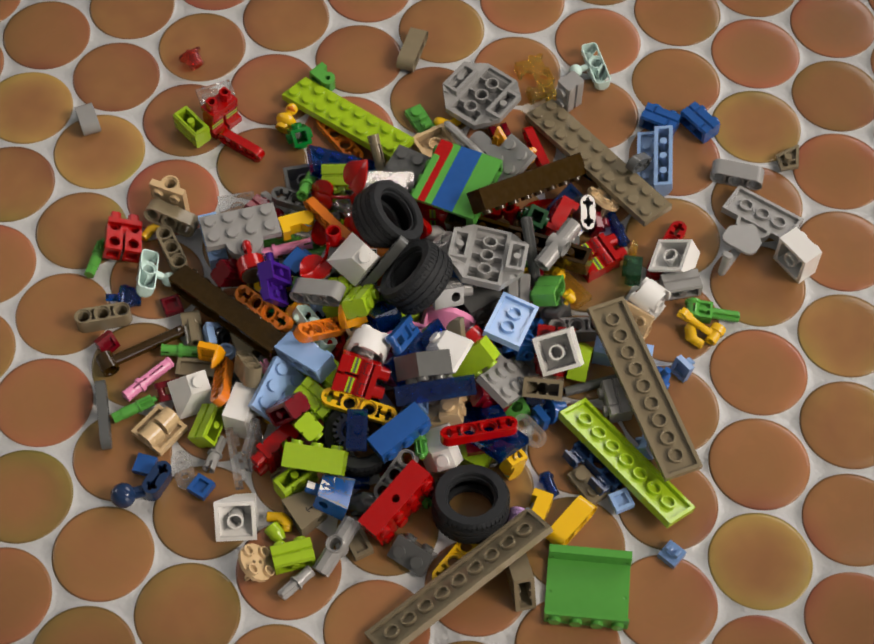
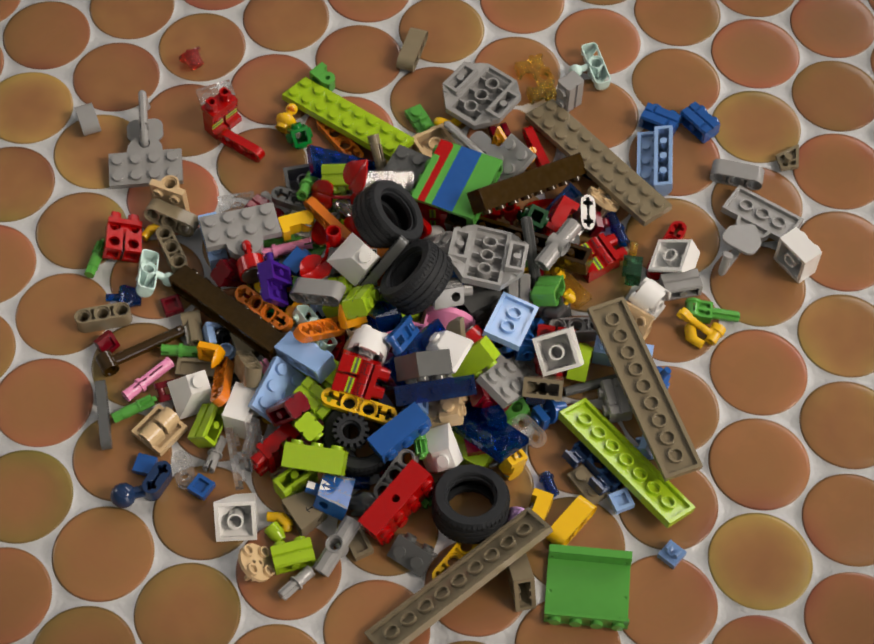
lime brick [173,106,211,148] -> none
clear blue plate [346,409,368,451] -> none
red beam [440,416,518,446] -> none
dark grey beam [626,152,652,173] -> none
medium blue tile [670,355,695,383] -> none
none -> light grey plate [108,90,184,189]

